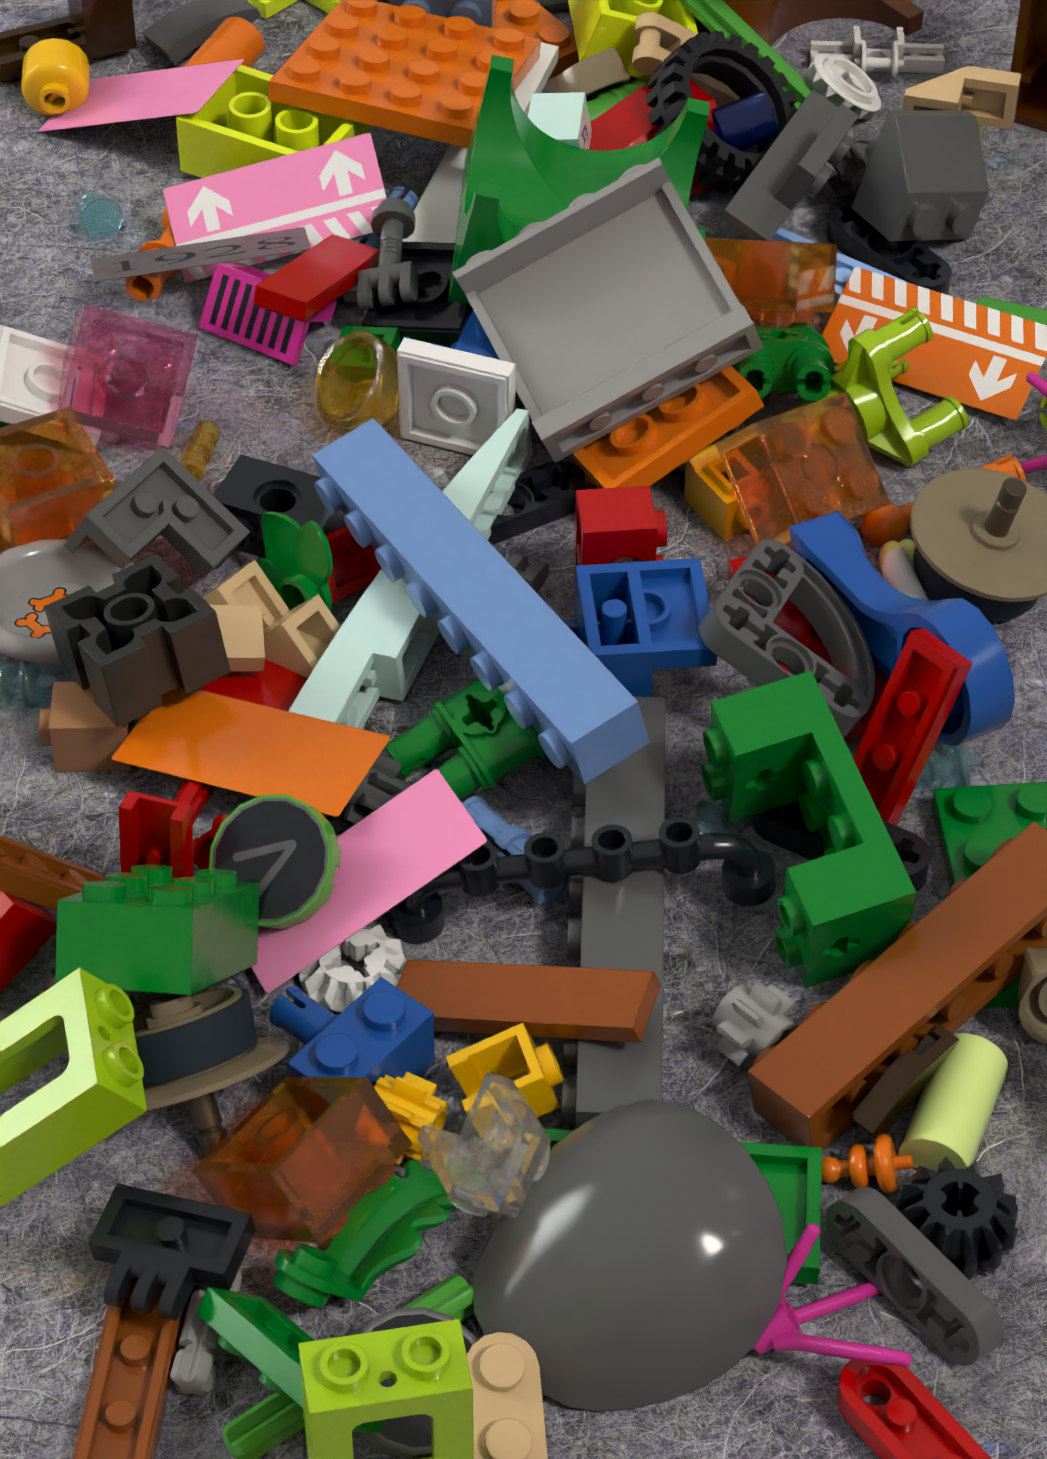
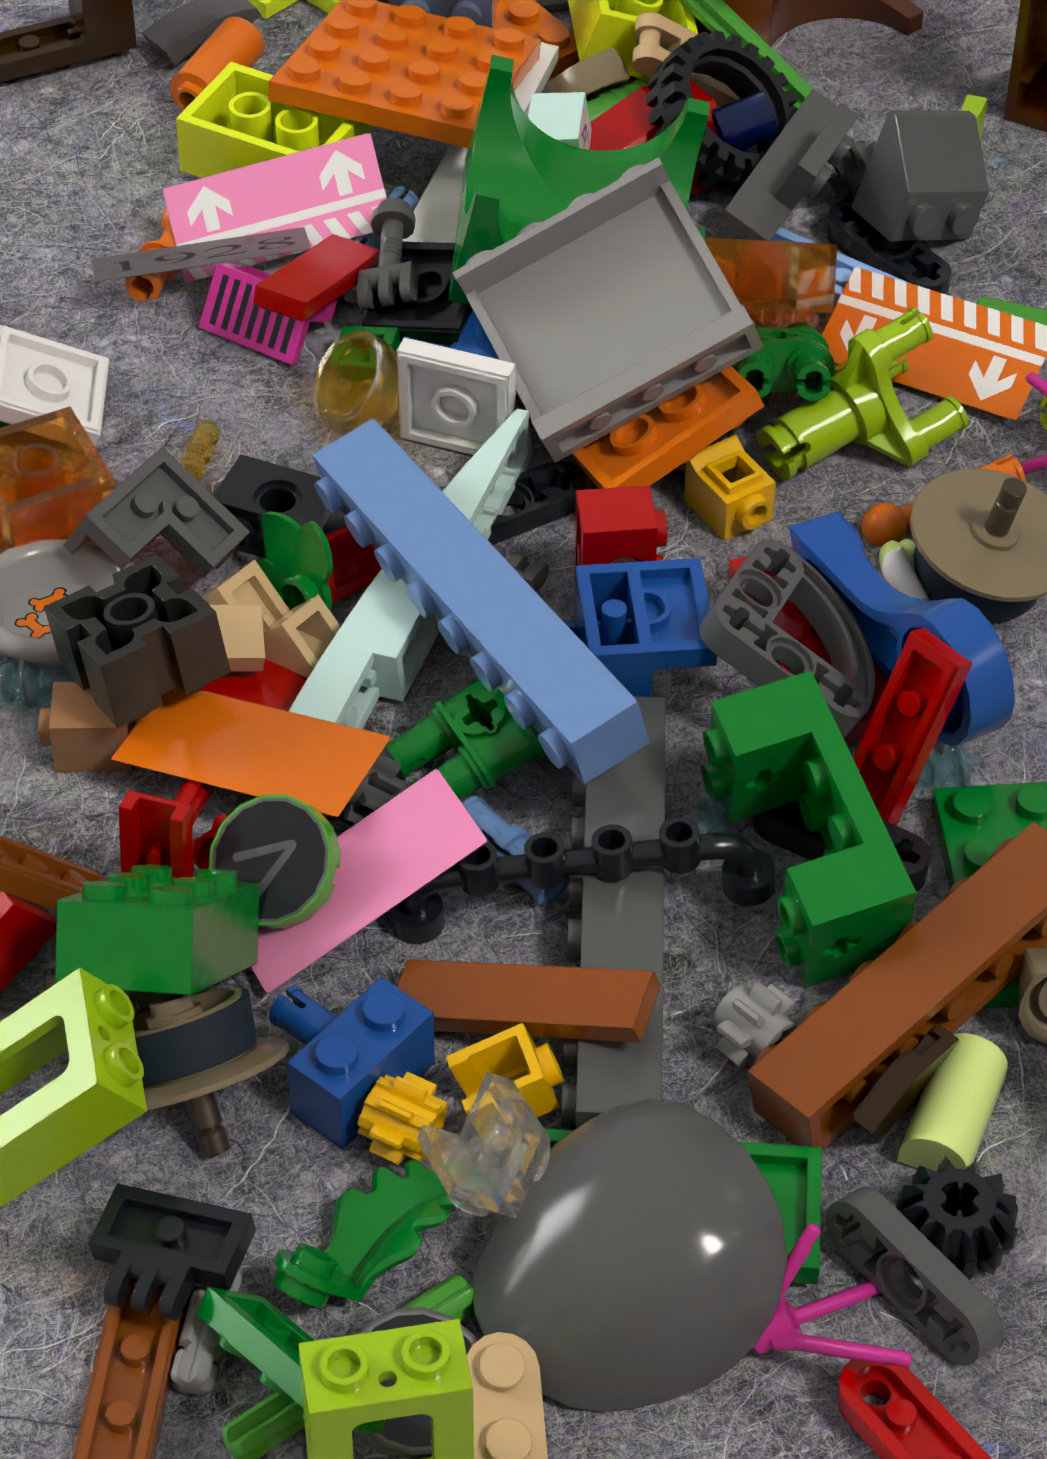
yellow head [21,38,90,116] -> none
bright pink sticker [38,59,244,132] -> none
clear pink slope [56,304,198,448] -> none
clear light blue hair [78,190,123,240] -> none
clear orange brick [192,1077,413,1243] -> none
white gear [299,924,407,1013] -> none
clear orange brick [715,392,891,546] -> none
white gear [807,53,881,120] -> none
white piece [810,26,945,77] -> none
orange hair [821,1134,914,1194] -> none
tan slope [903,66,1021,130] -> none

